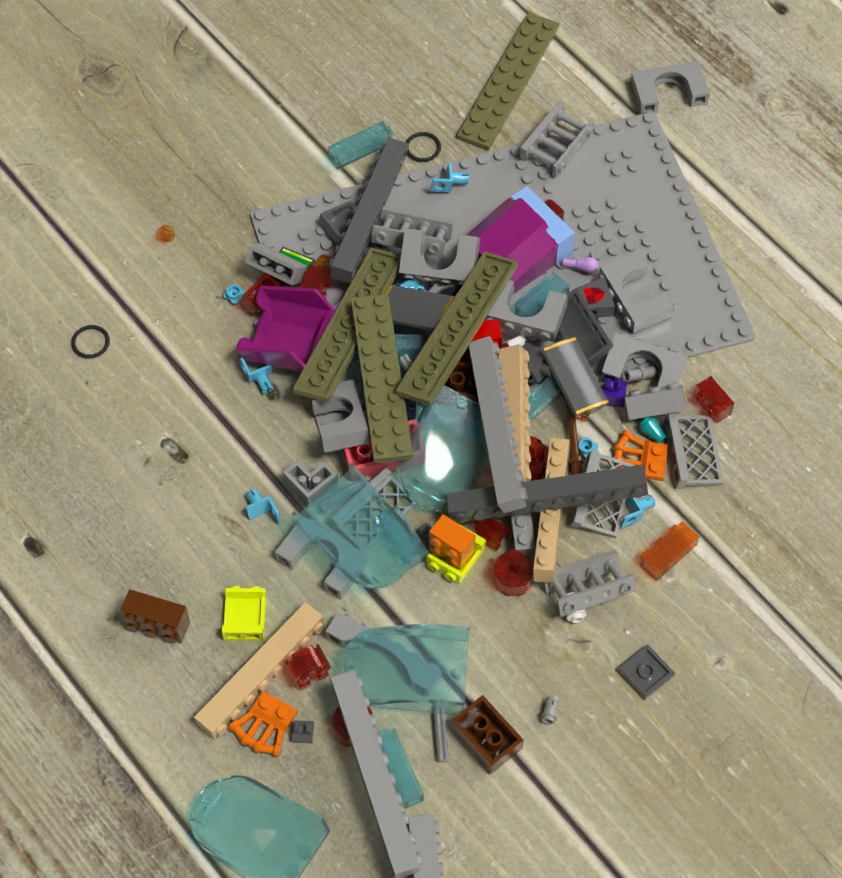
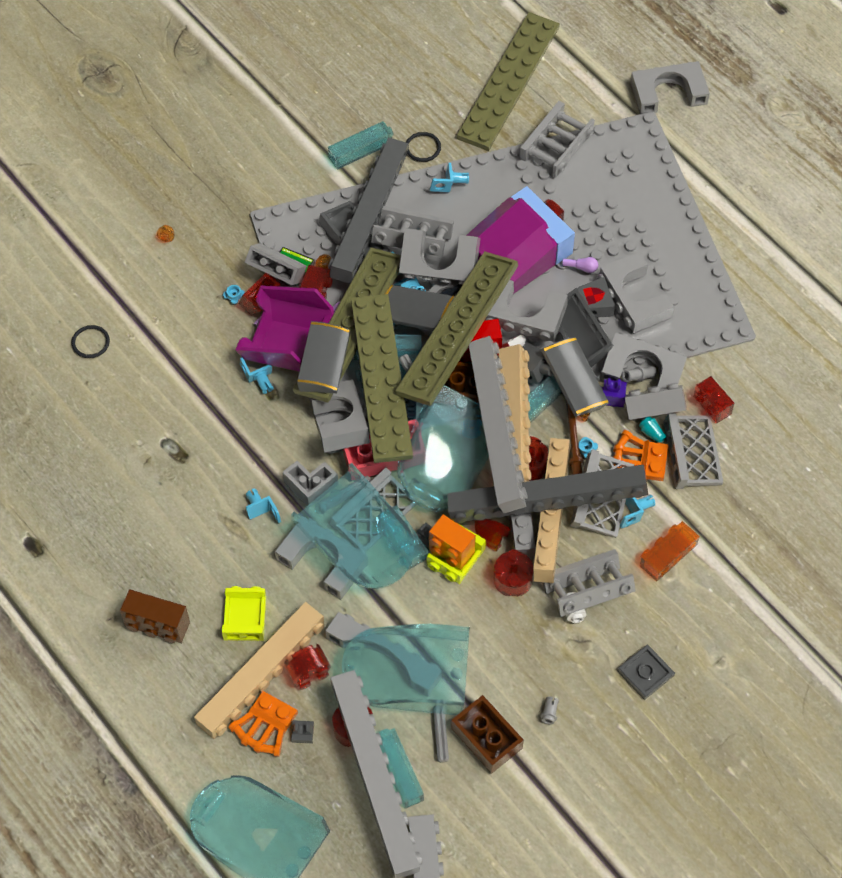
clear light blue brick [515,272,570,317] -> none
none -> dark grey slope [297,321,351,394]

